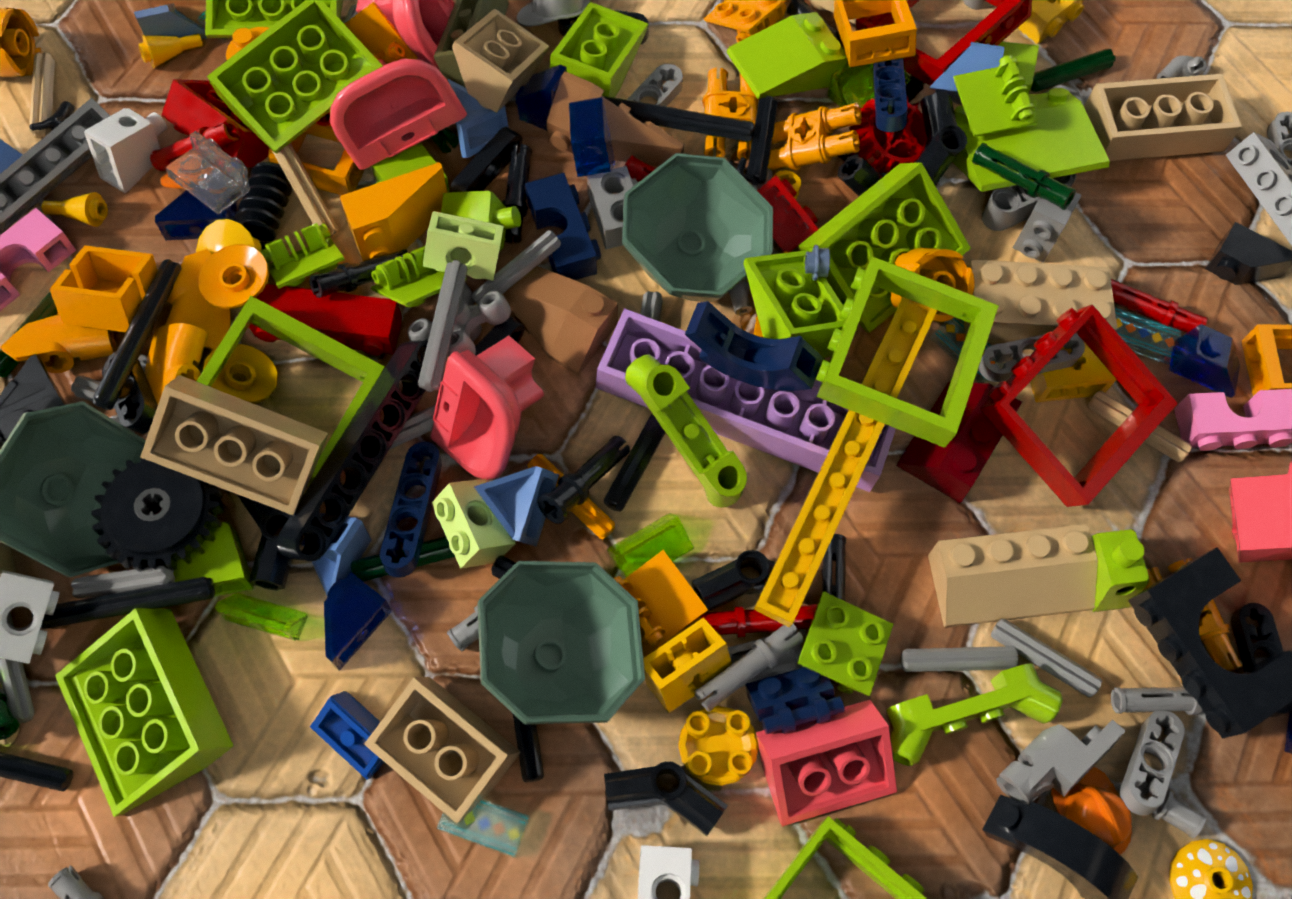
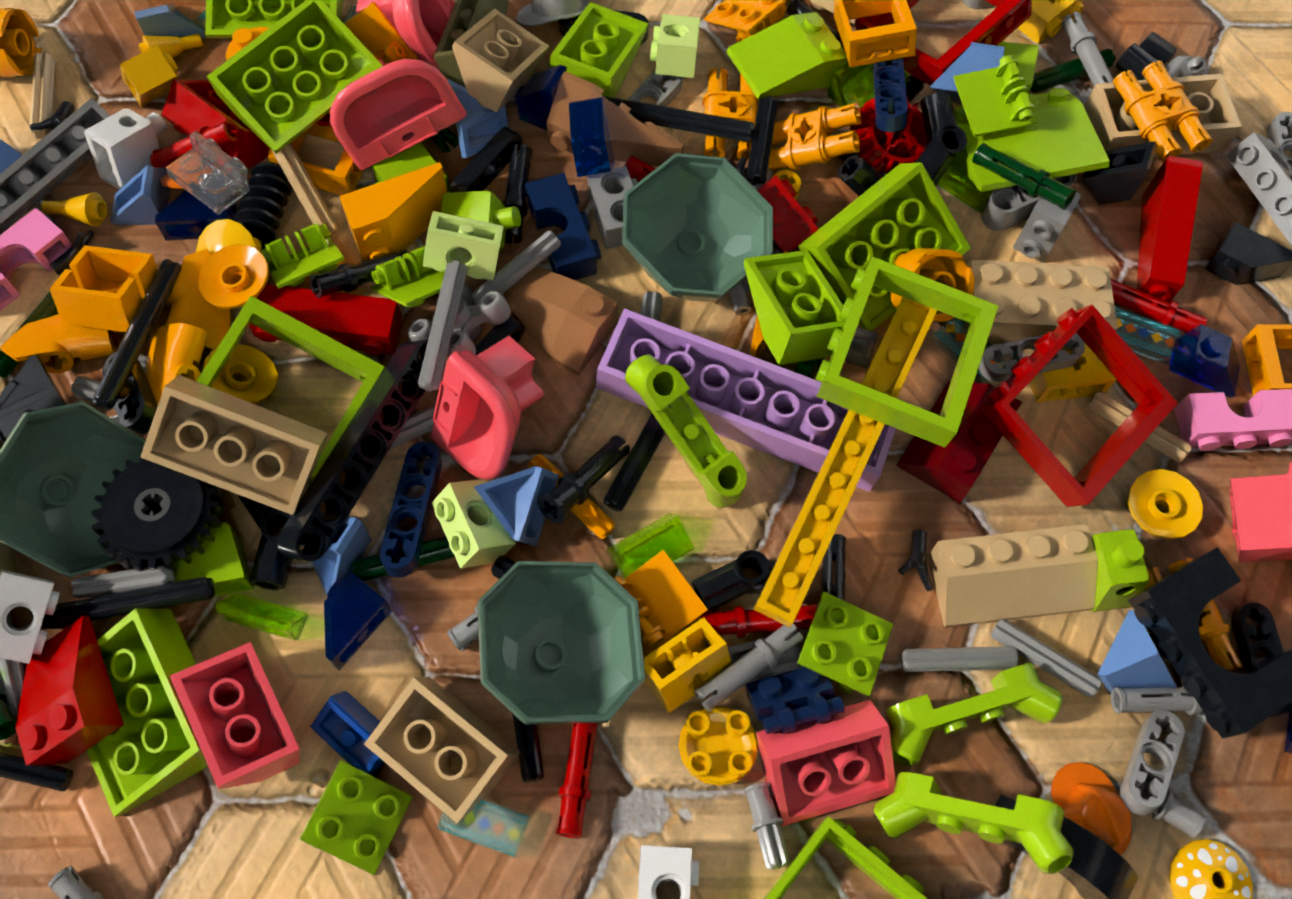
black piece [604,761,728,836] -> none
dark blue arch [685,301,823,391] -> none
sand blue plate [805,245,830,281] -> none
light grey plate [996,720,1125,806] -> none
none -> red slope [15,616,124,766]
none -> black bar [49,230,94,275]
none -> medium blue slope [110,165,174,225]
none -> yellow brick [120,45,179,107]
none -> coral slope [170,642,300,789]
none -> lime hinge [299,760,413,875]
none -> red pin [555,723,598,839]
none -> yellowish green brick [650,14,700,78]
none -> light grey axle [744,782,790,870]
none -> clear tile [844,327,878,368]
none -> lime plate [873,772,1073,874]
none -> black bar [898,530,933,591]
none -> clear neon green slope [937,162,994,213]
none -> light grey pin [1061,12,1114,86]
none -> black slope [1082,141,1158,205]
none -> medium blue slope [1098,610,1177,695]
none -> light orange pin [1112,60,1213,163]
none -> black panel [1115,32,1177,80]
none -> yellow dish [1127,469,1203,540]
none -> red slope [1137,155,1203,302]

